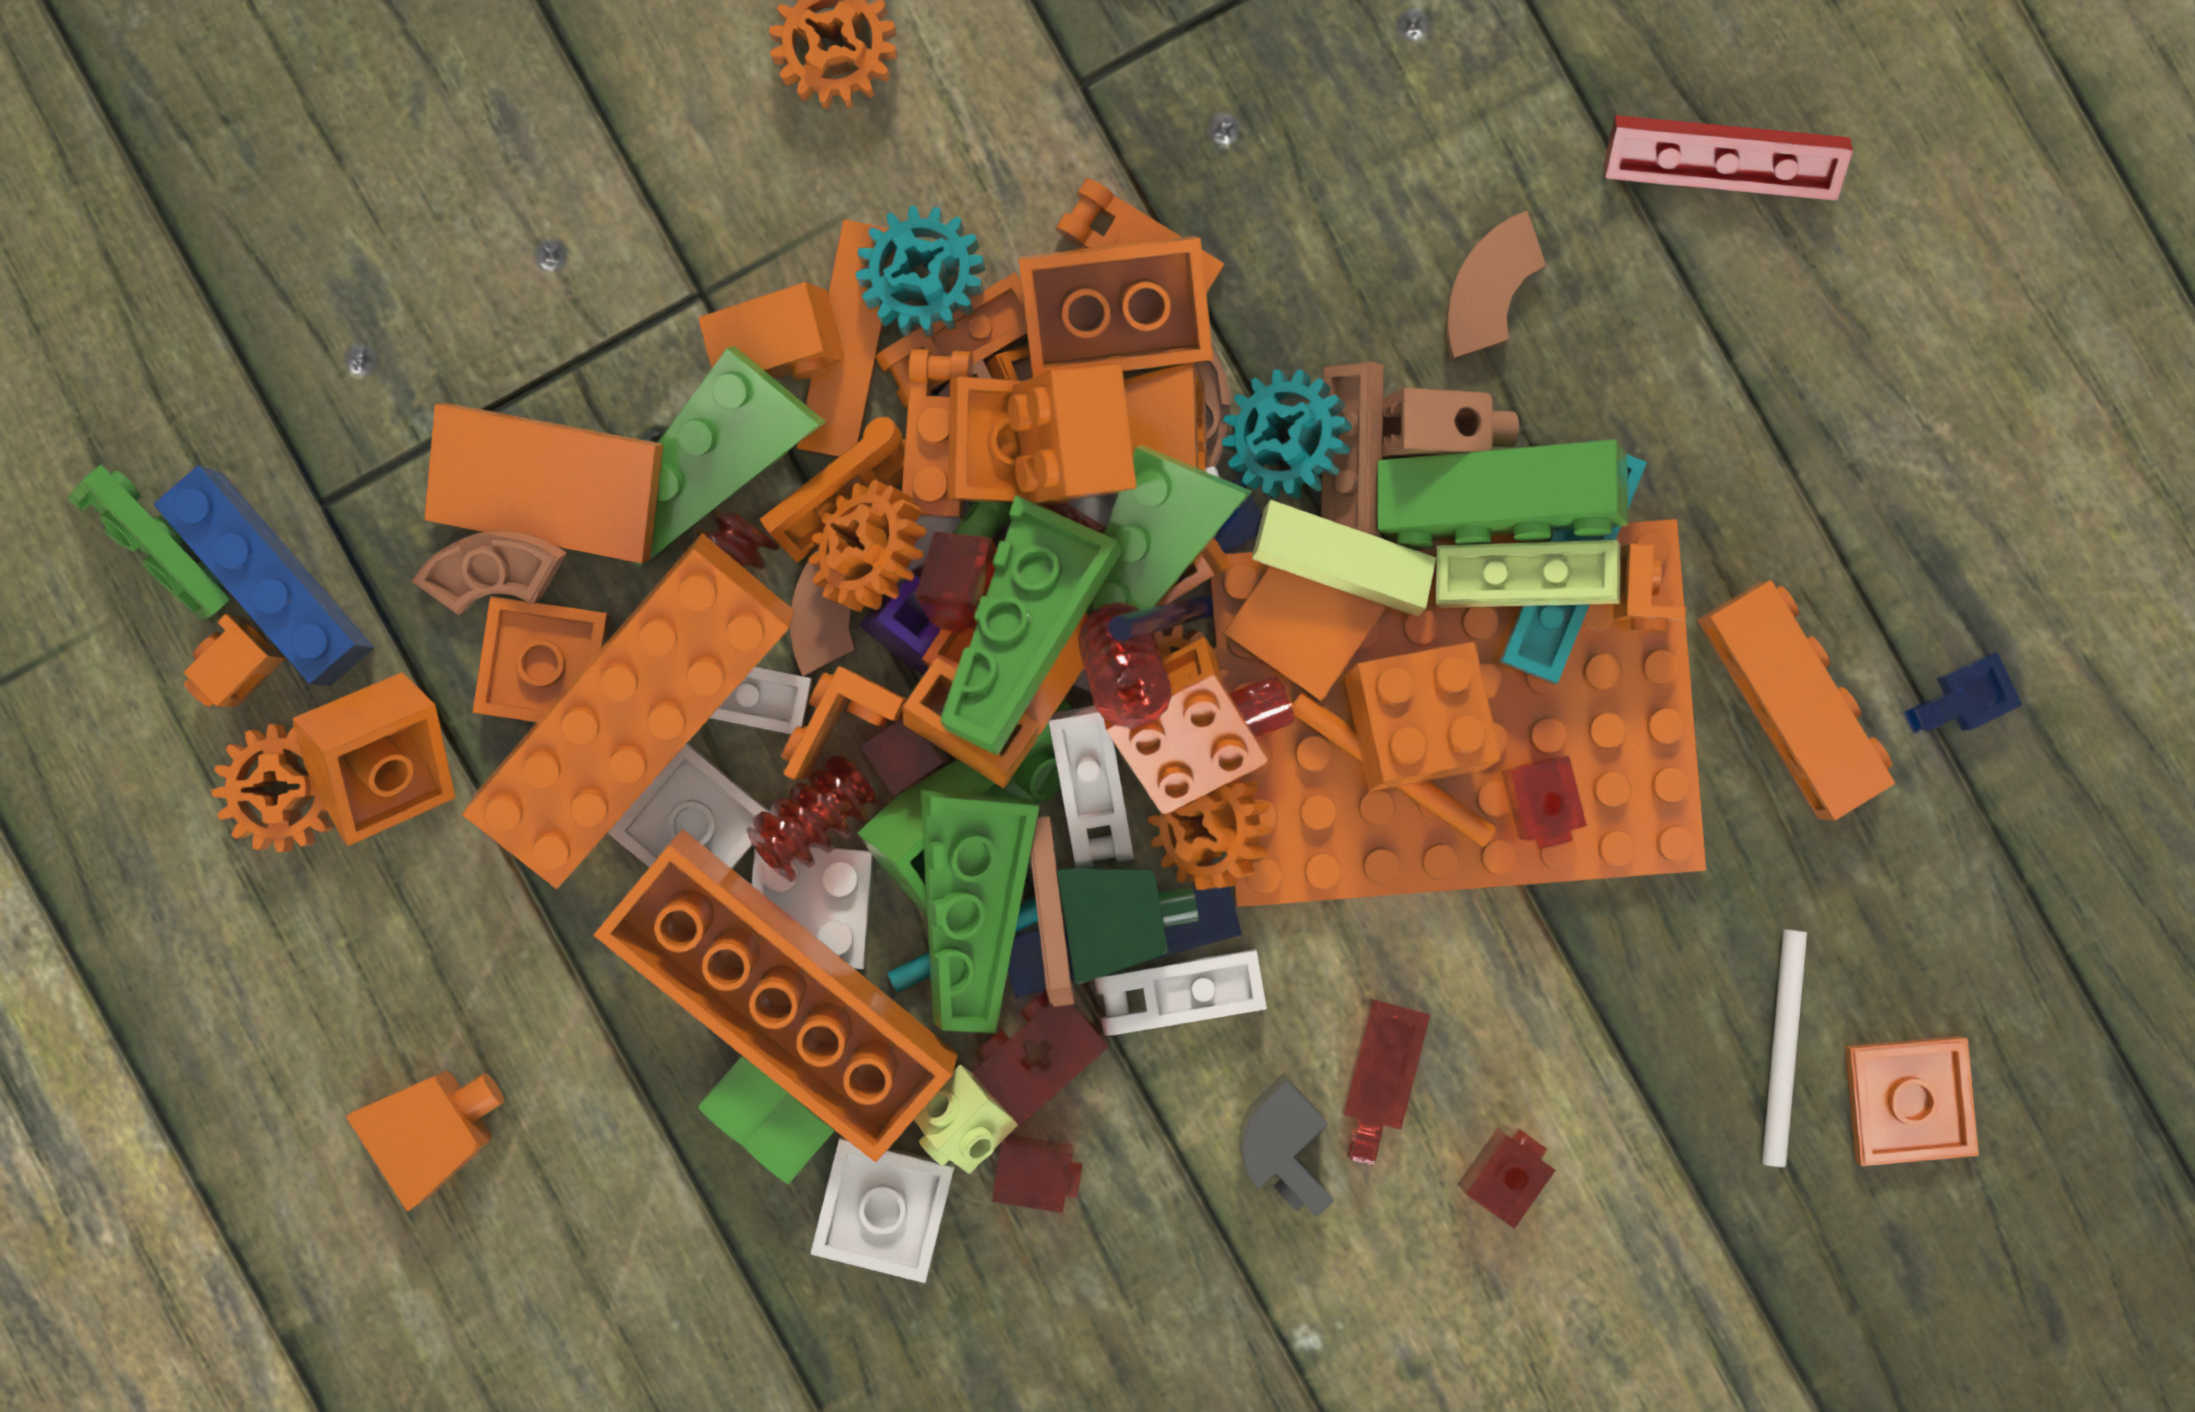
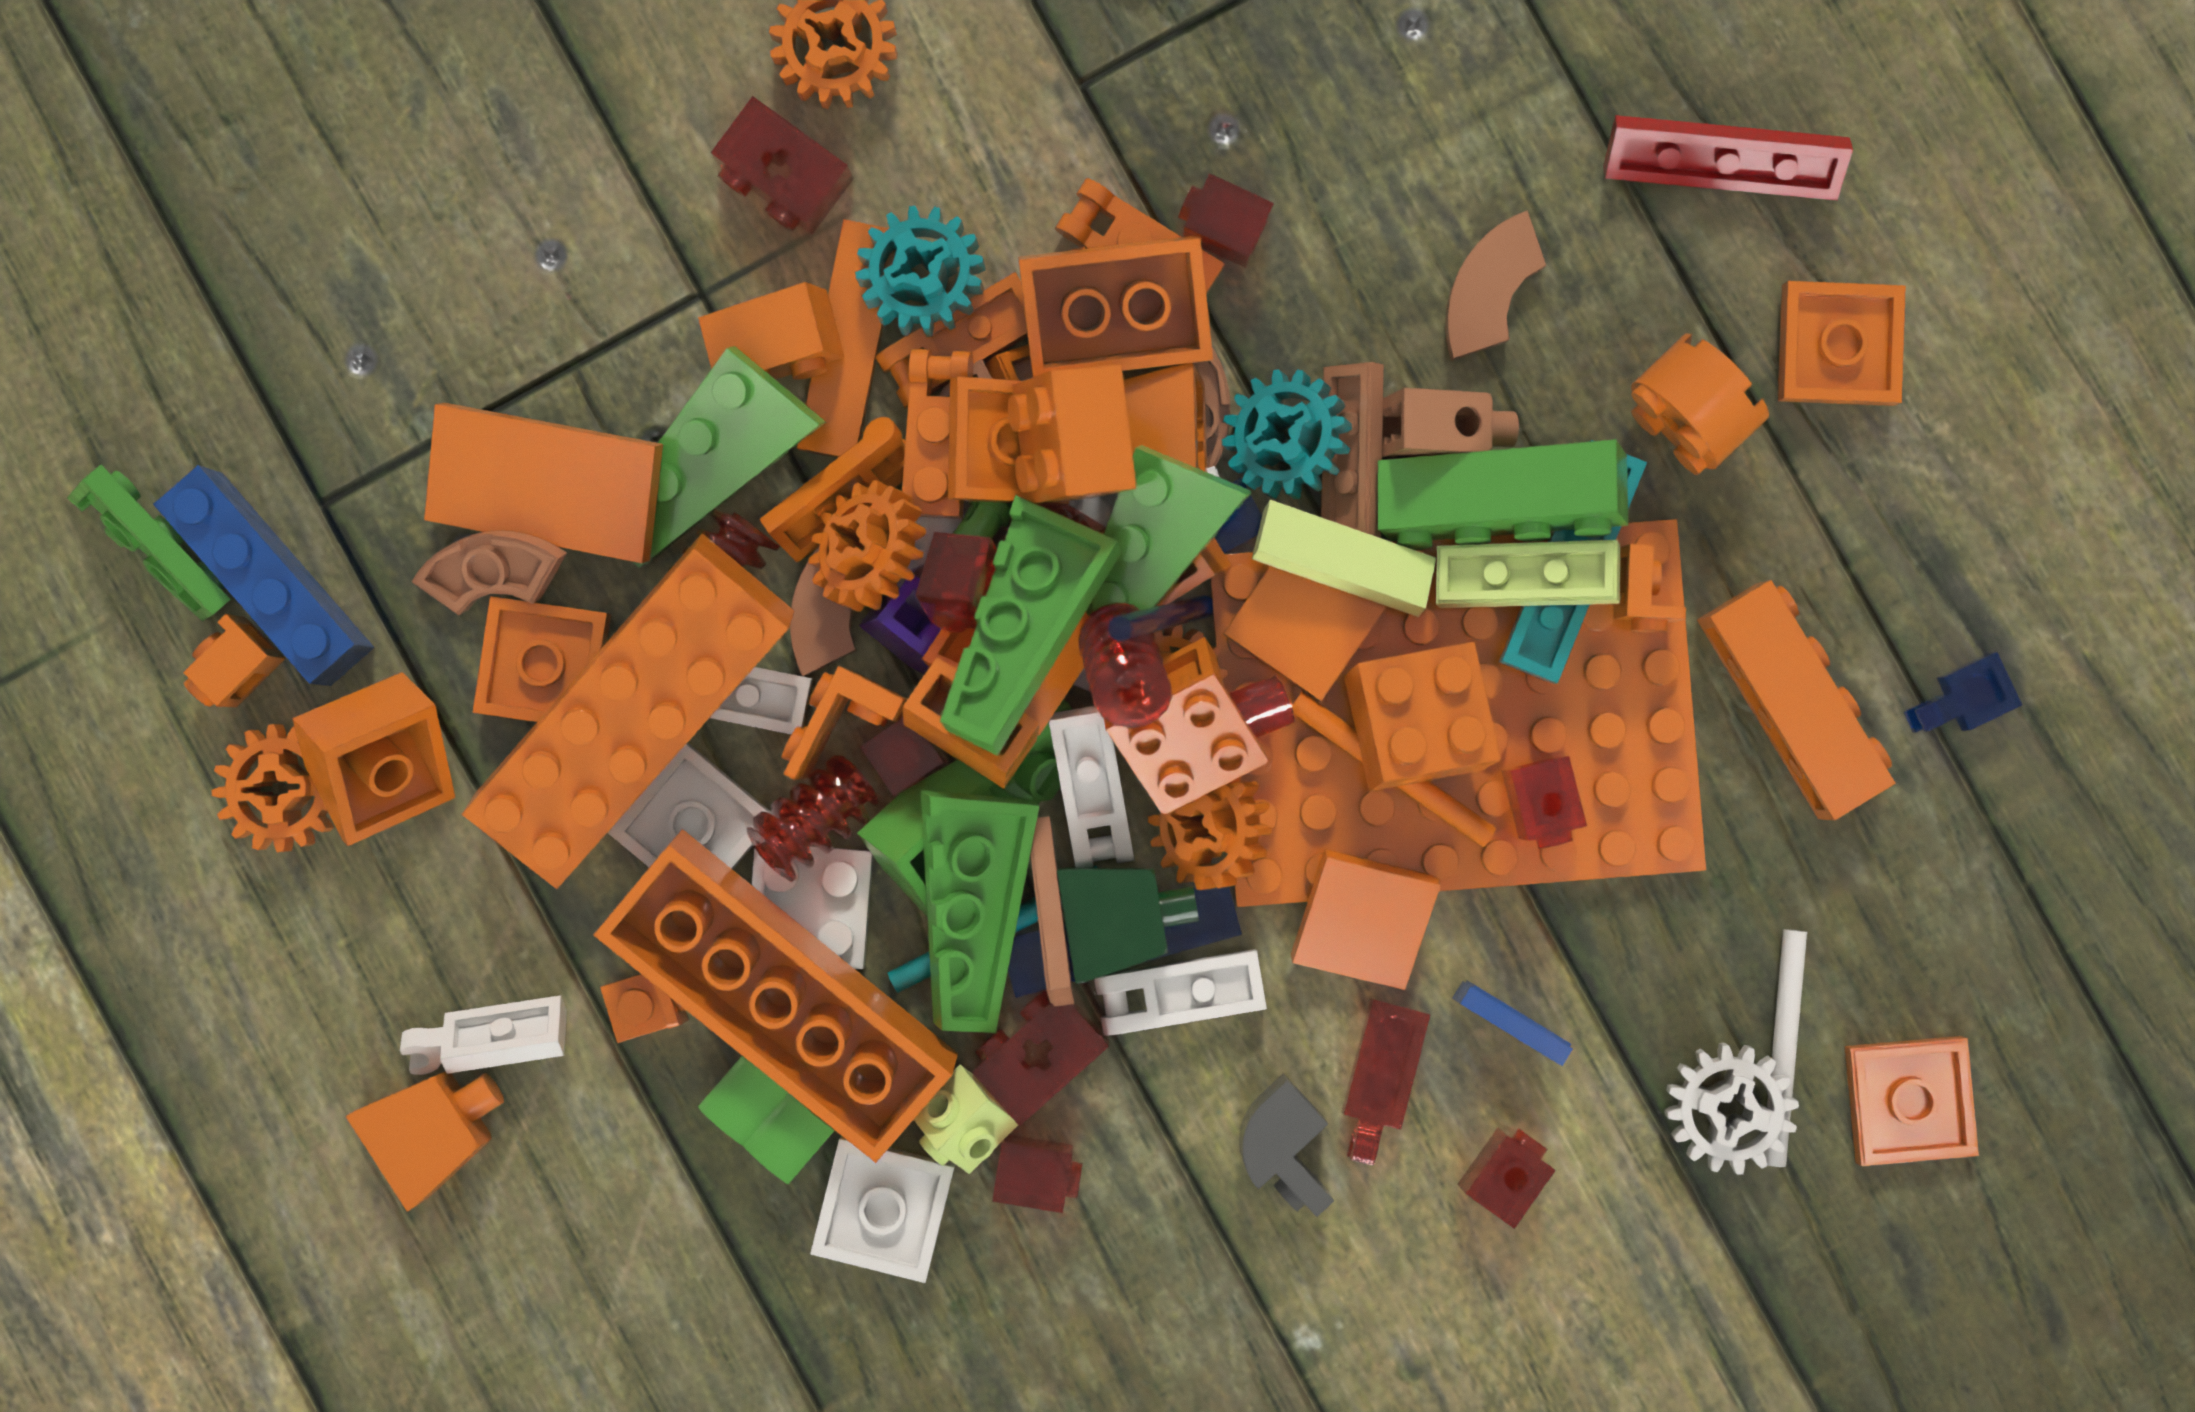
none -> white plate [400,995,567,1075]
none -> orange bracket [600,974,688,1043]
none -> clear red brick [710,96,854,235]
none -> clear red brick [1178,173,1274,268]
none -> orange tile [1291,849,1441,990]
none -> blue tile [1452,980,1573,1066]
none -> orange brick [1631,333,1769,476]
none -> white gear [1664,1042,1799,1175]
none -> orange plate [1778,281,1906,406]

